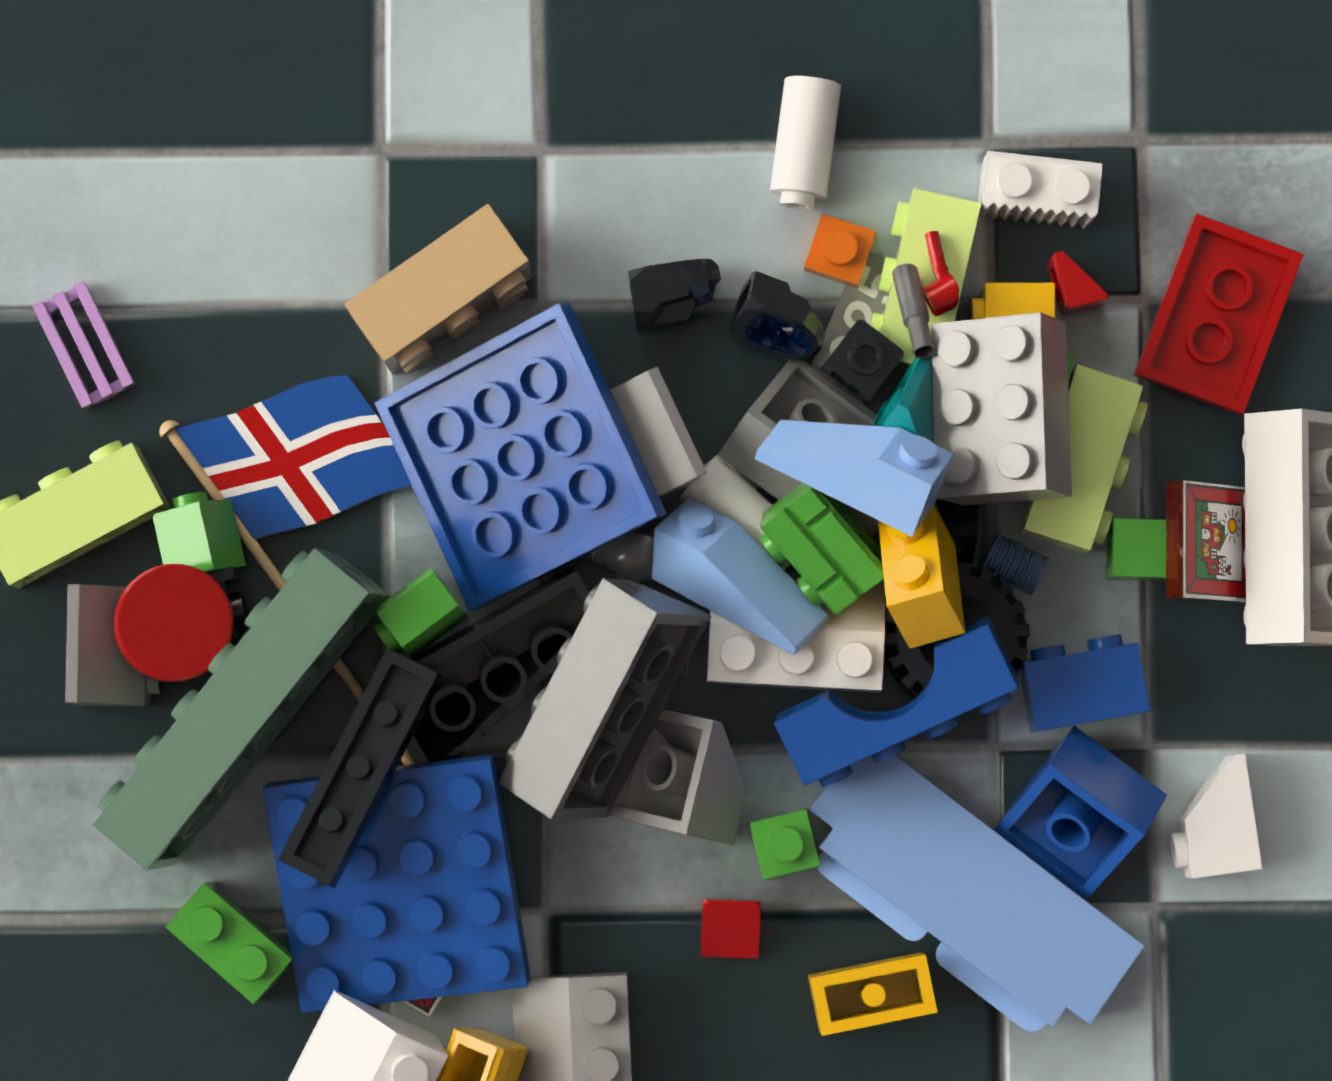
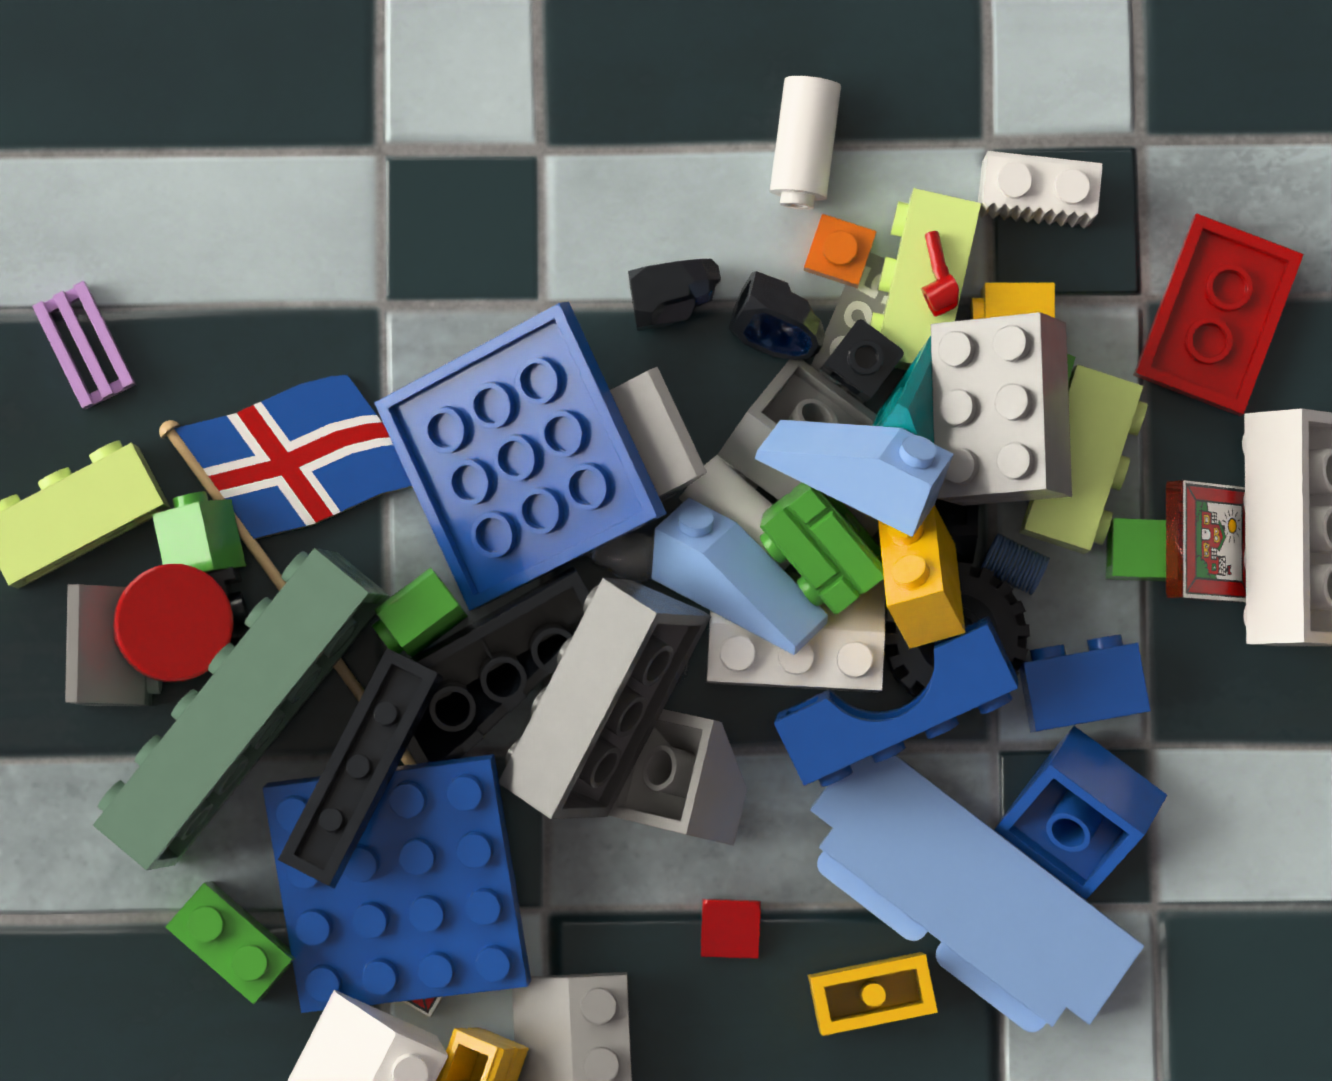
tan brick [344,204,532,375] -> none
bright green brick [748,809,820,880] -> none
flat silver pin [892,263,934,359] -> none
red slope [1047,251,1110,316] -> none
white slope [1170,753,1263,879] -> none

